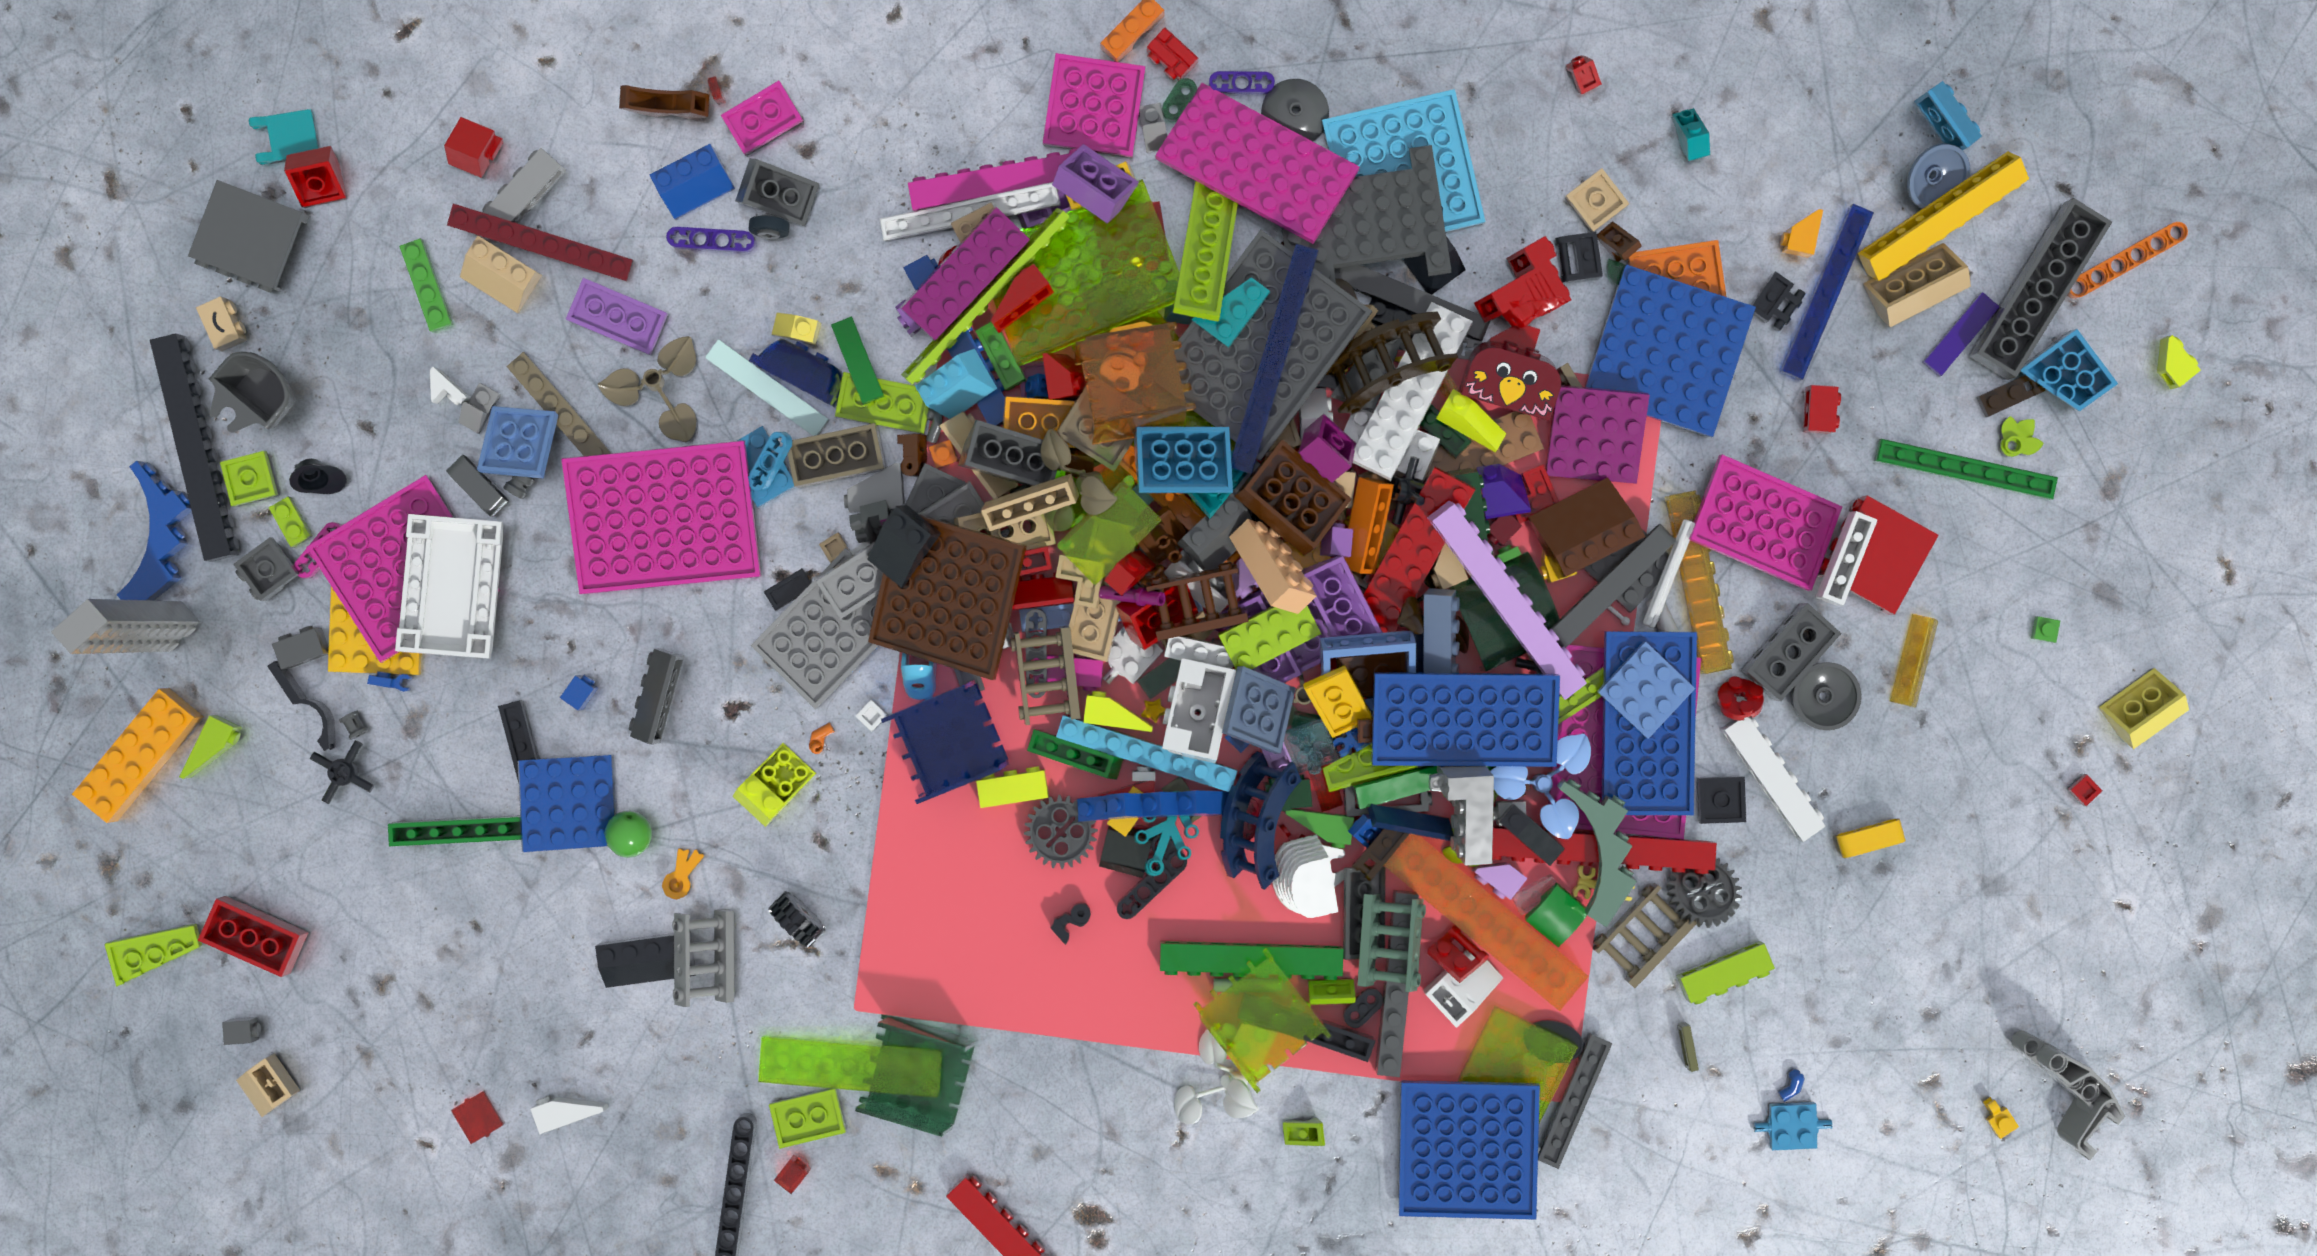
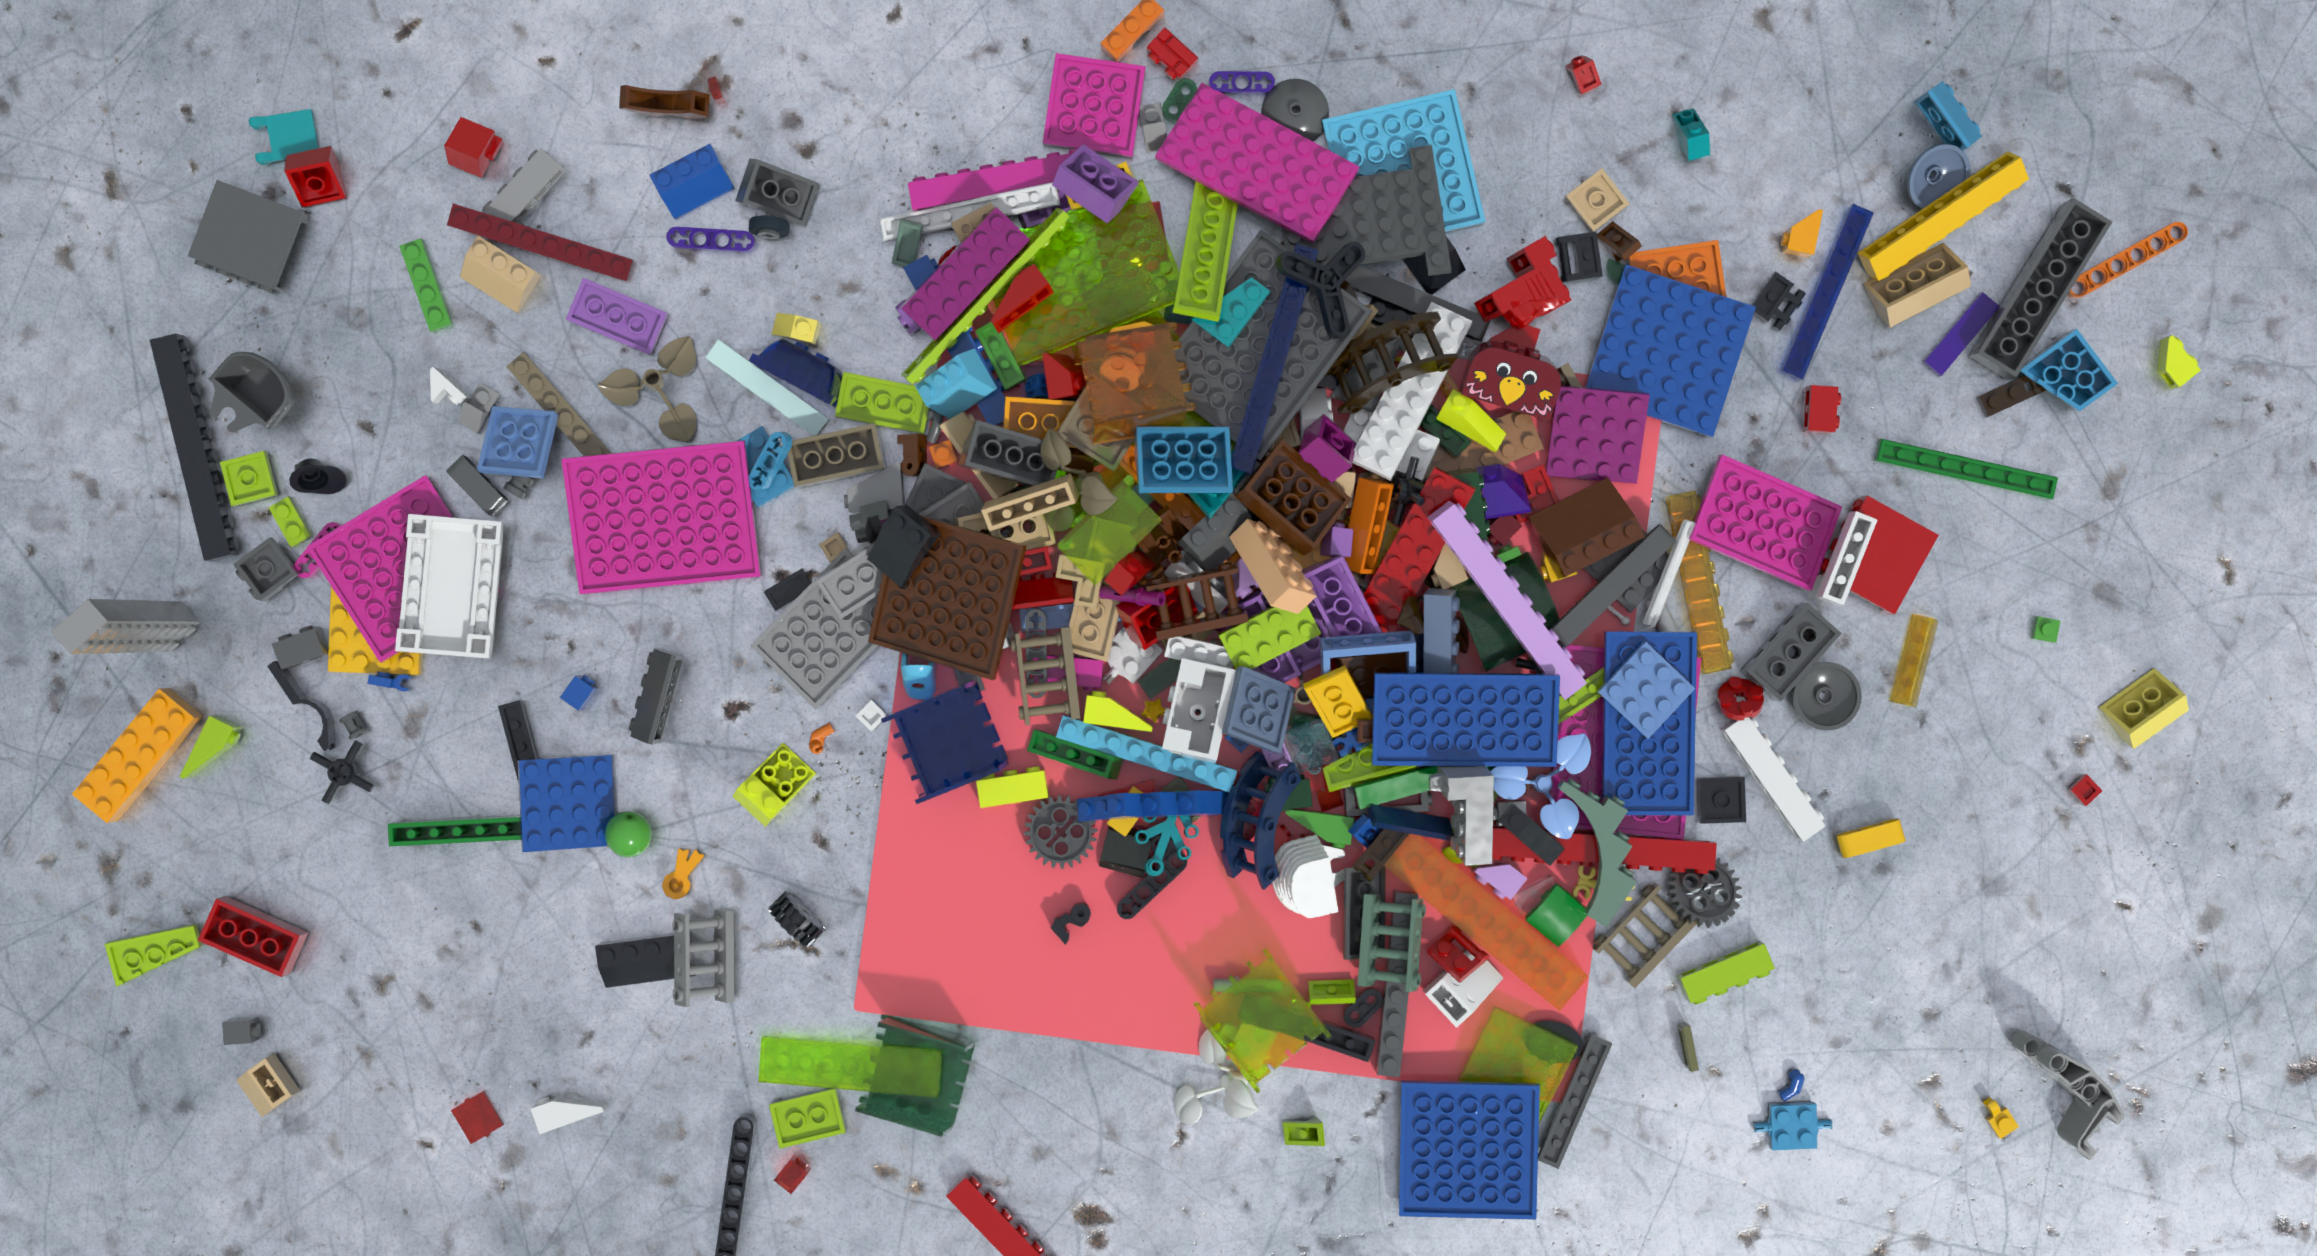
blue arch [117,461,192,601] -> none
tan brick [196,296,247,352] -> none
dark pink plate [721,80,803,156] -> none
green slope [831,316,884,405] -> none
white plate [1132,766,1155,781] -> none
green brick [1160,941,1344,980] -> none
lime plate [2000,416,2044,457] -> none
none -> sand green tile [891,219,924,267]
none -> black piece [1276,242,1365,339]

